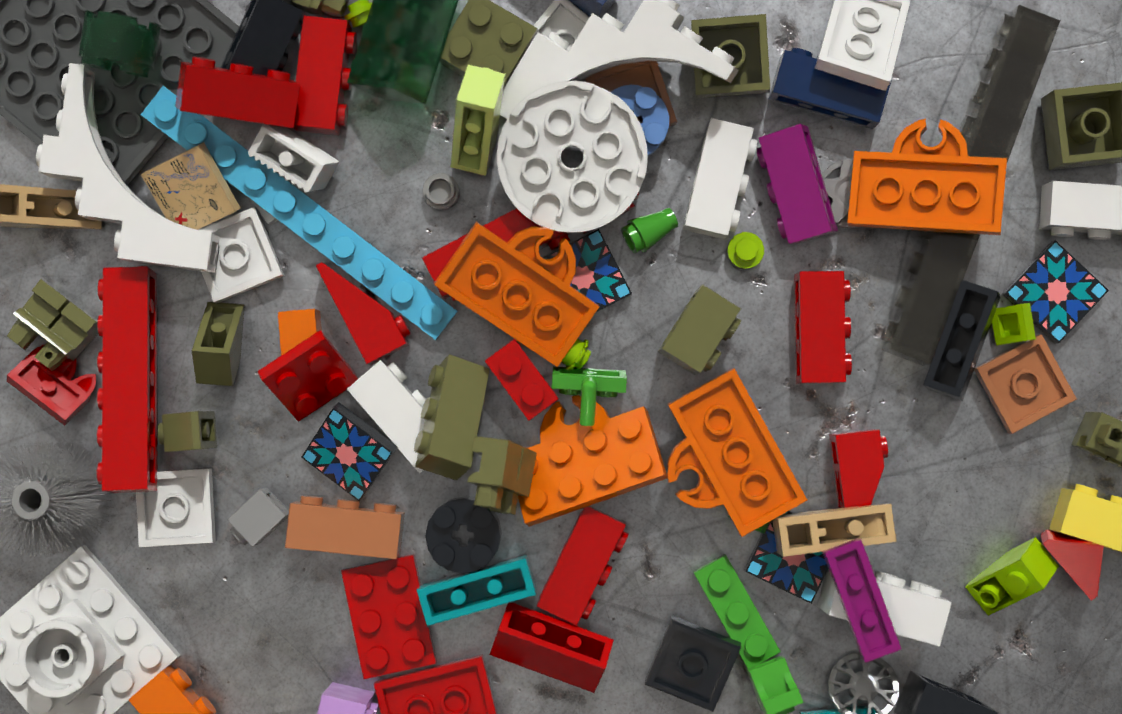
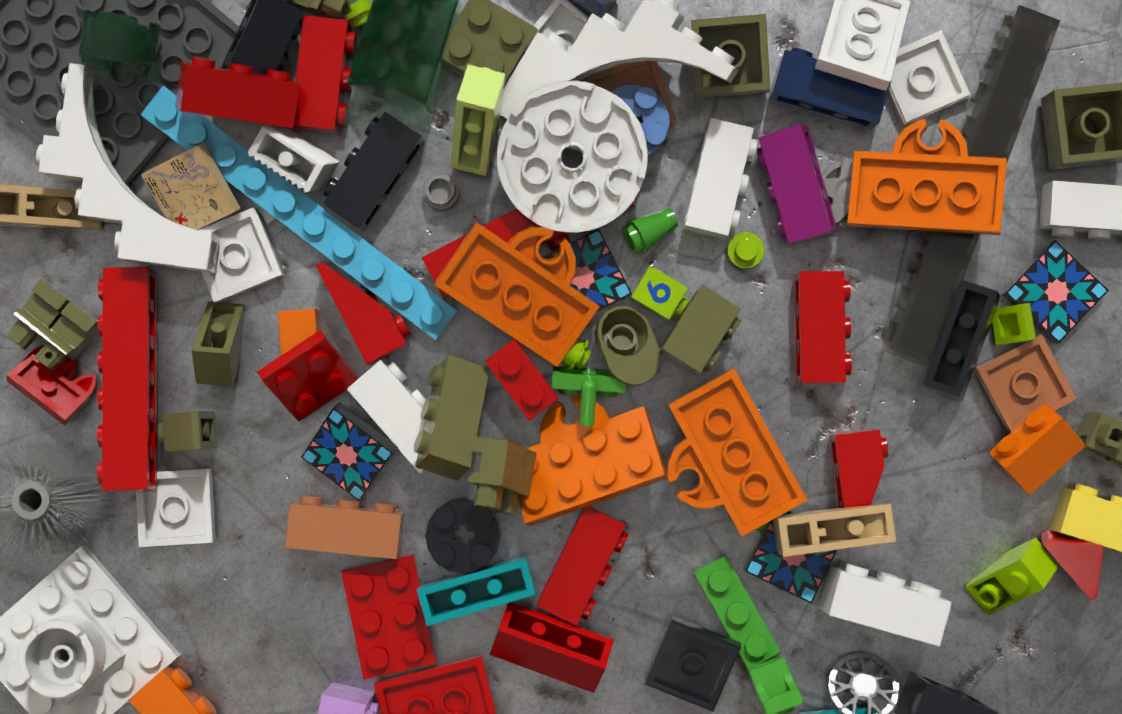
light grey brick [227,487,289,547] -> none
magenta plate [823,538,902,663] -> none
none -> black brick [323,112,425,232]
none -> olive cap [594,306,661,385]
none -> lime brick [629,265,689,322]
none -> white tile [888,30,971,127]
none -> orange brick [989,403,1086,496]

